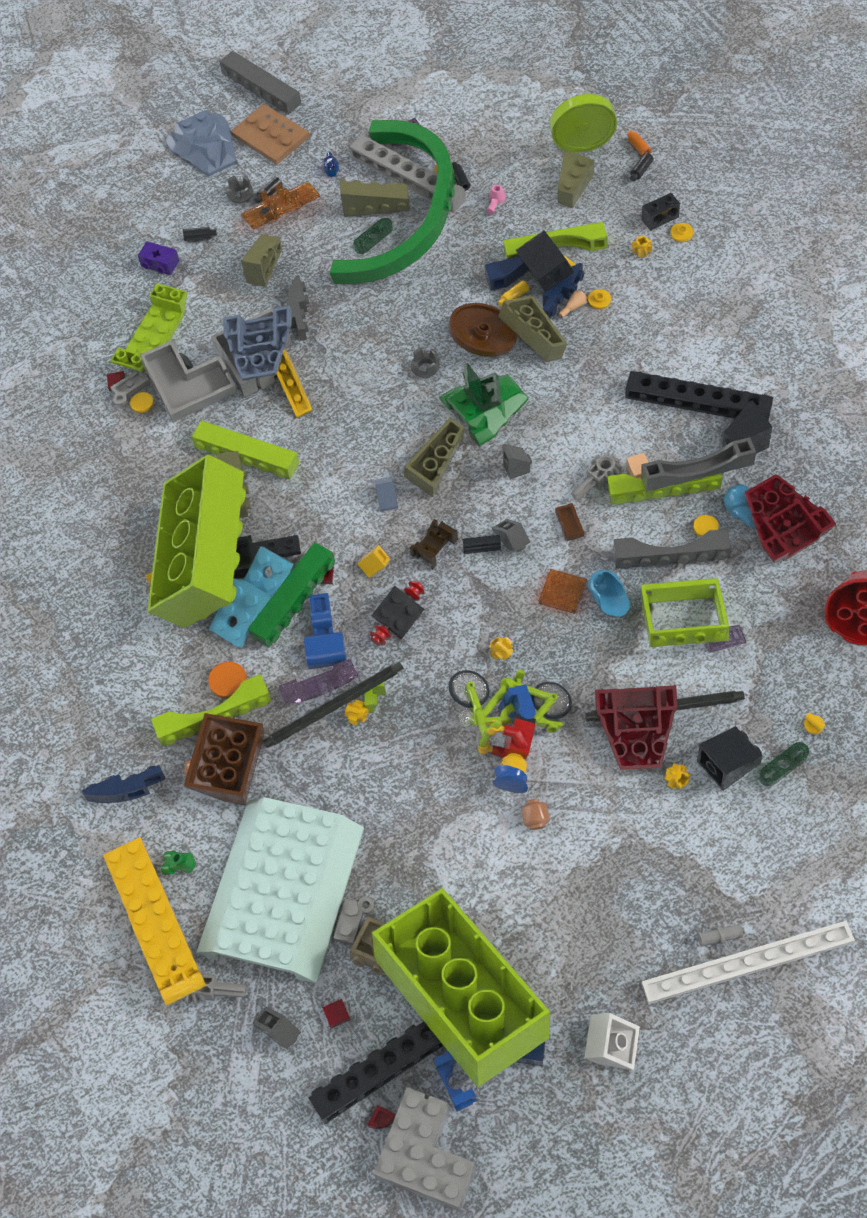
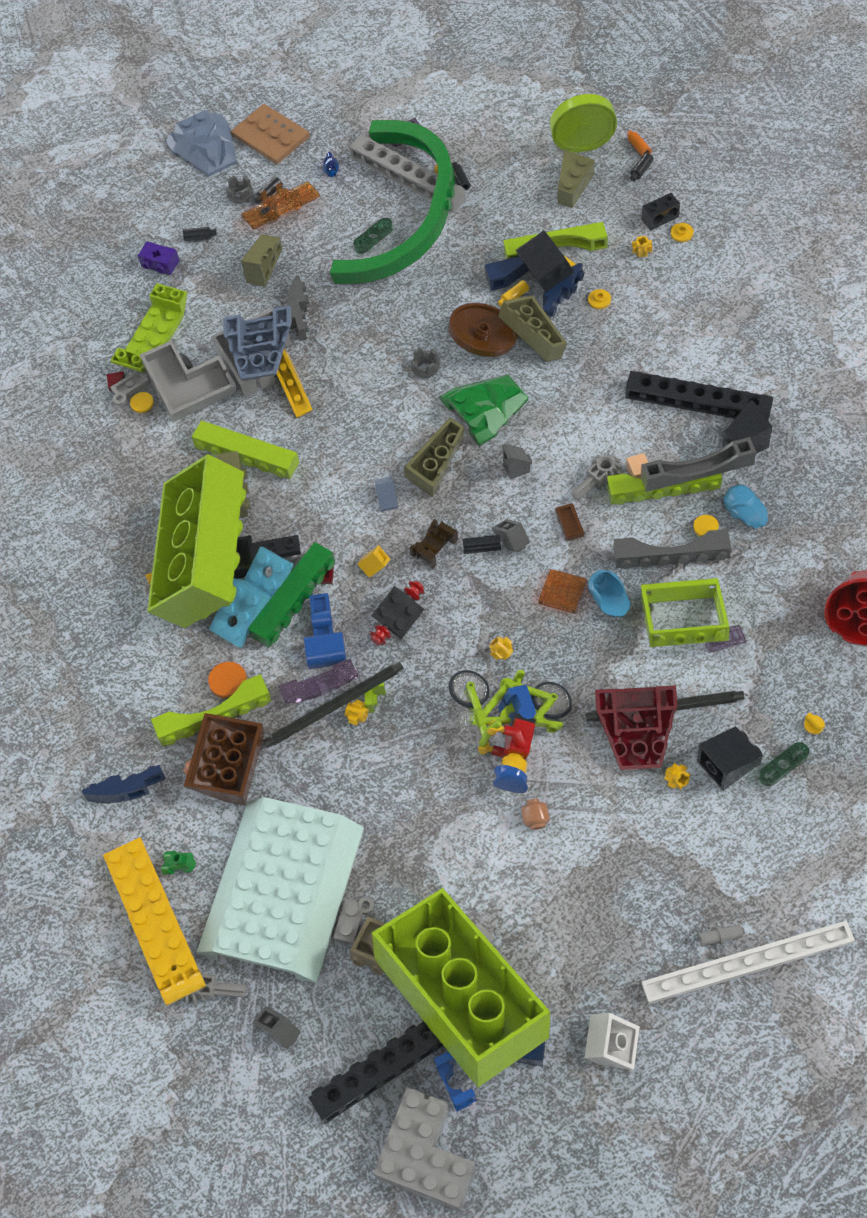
dark grey brick [219,50,302,115] -> none
dark red tile [322,999,351,1029] -> none
olive wedge [340,179,410,217] -> none
dark red tile [367,1105,396,1129] -> none
dark green bracket [462,363,501,411] -> none
bright pink bar [486,185,506,215] -> none
light nougat cone [558,290,587,318] -> none
dark red wedge [744,474,836,563] -> none

